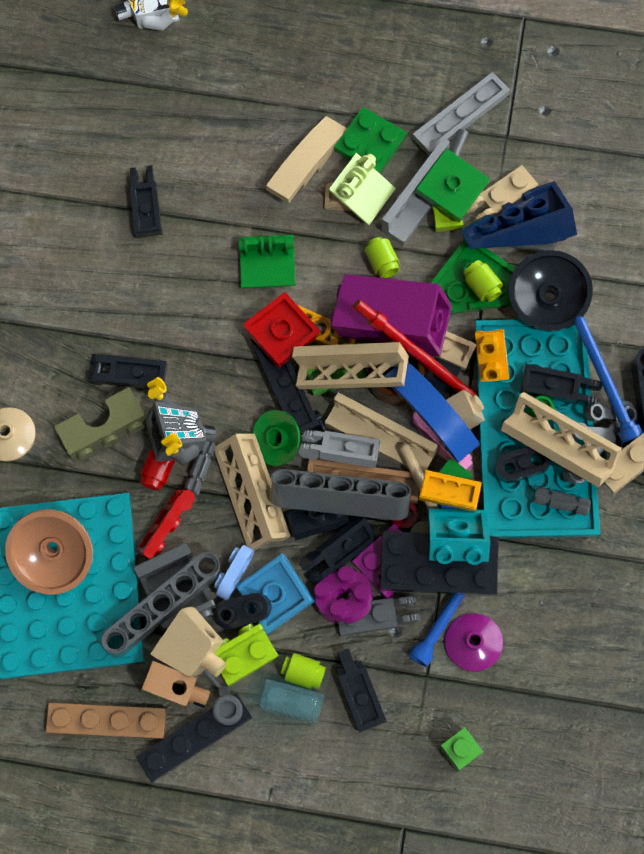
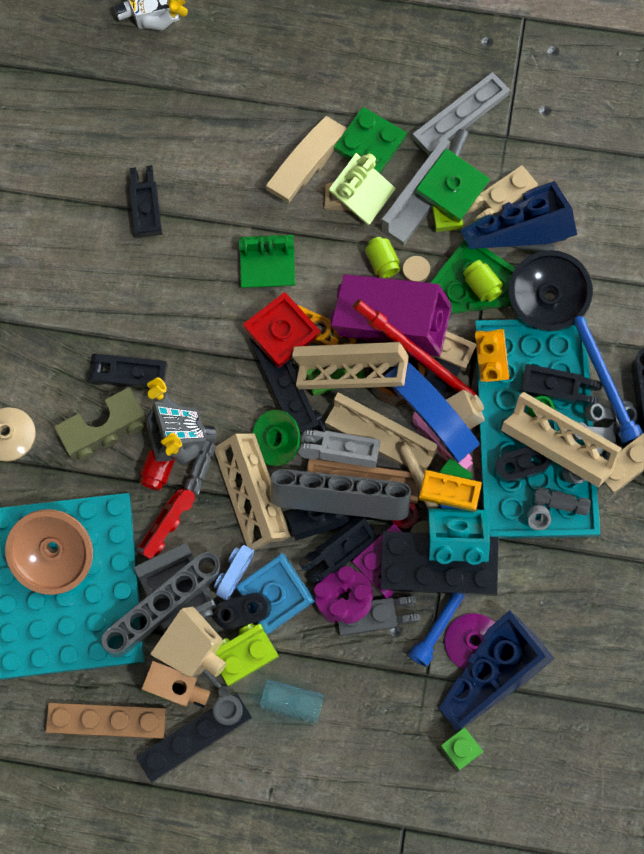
lime brick [281,653,326,690] -> none
black hinge [337,649,387,733] -> none
none -> tan tile [403,256,430,282]
none -> dark blue wedge [439,610,555,732]
none -> light grey hinge [527,505,551,530]

